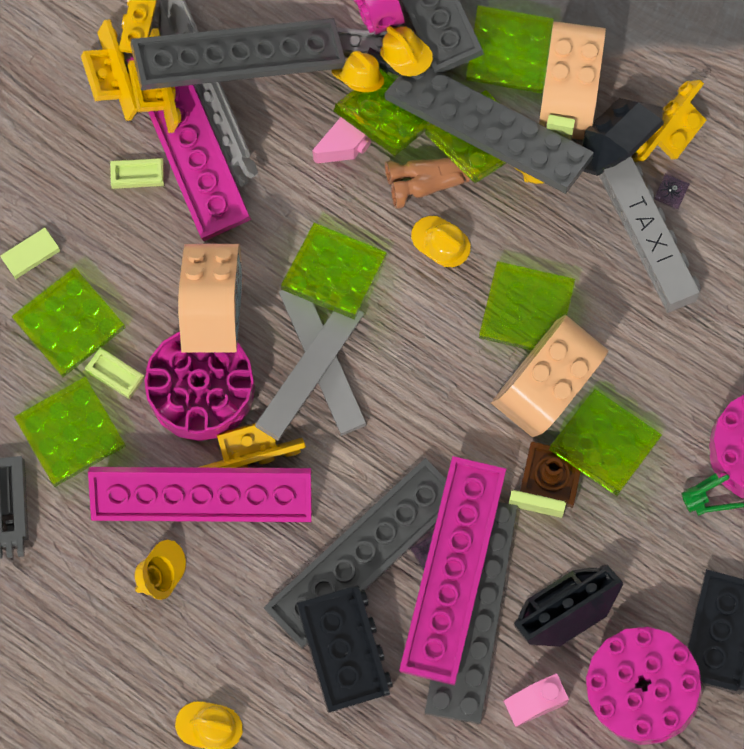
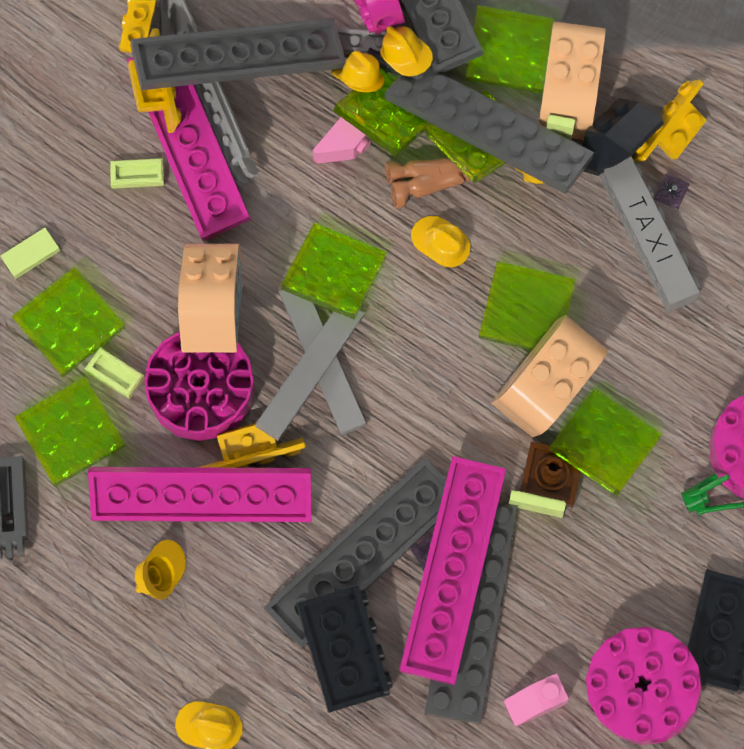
yellow bracket [81,19,138,121] -> none
black wedge [514,565,624,647] -> none

